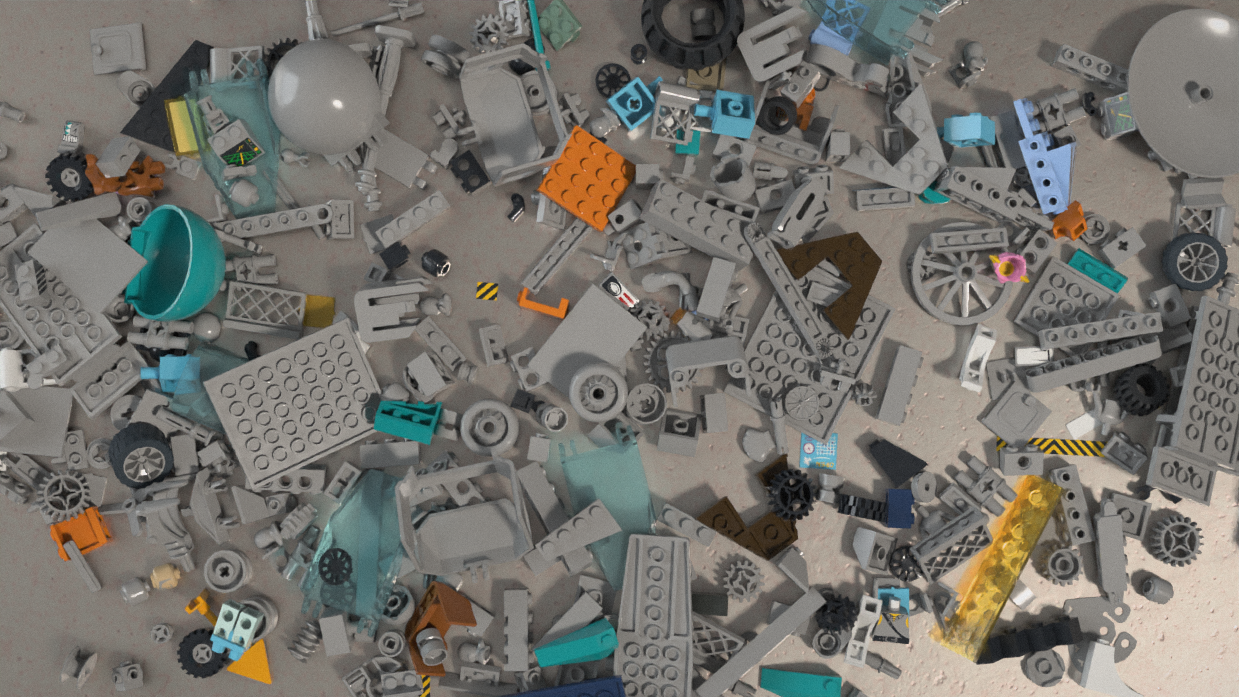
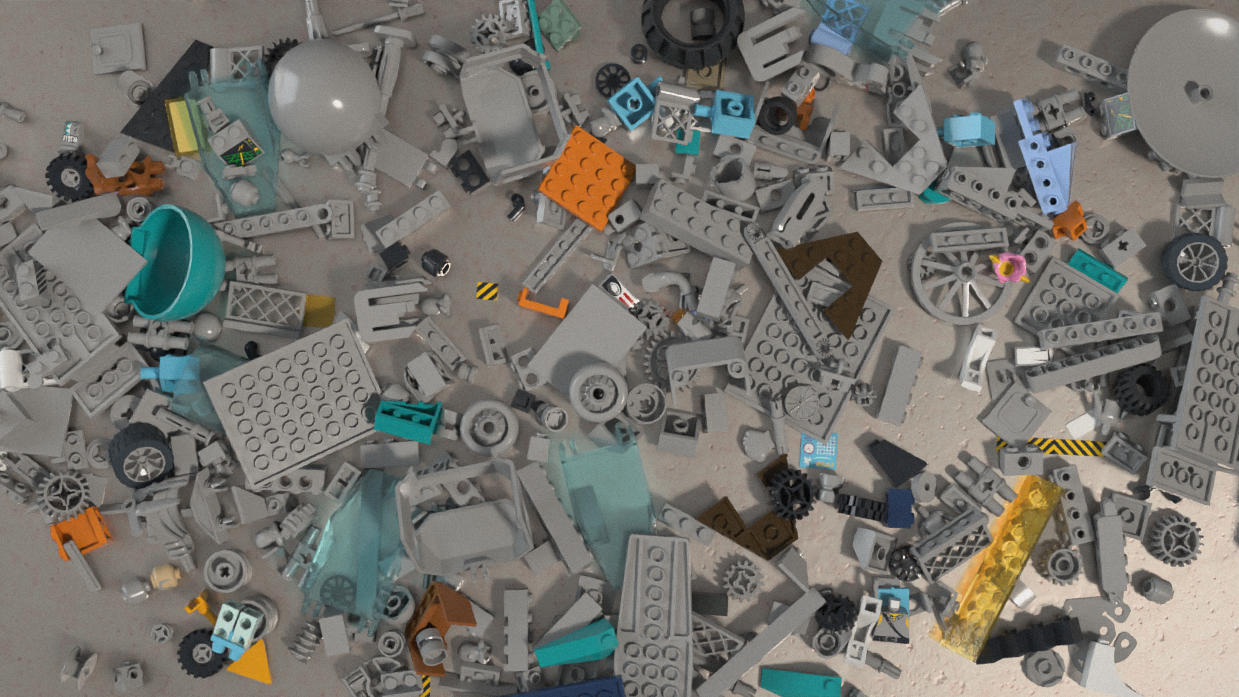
black wheel [318,548,353,585] -> none
light grey wing [535,498,622,561] -> none
light grey axle [768,71,792,90] -> none

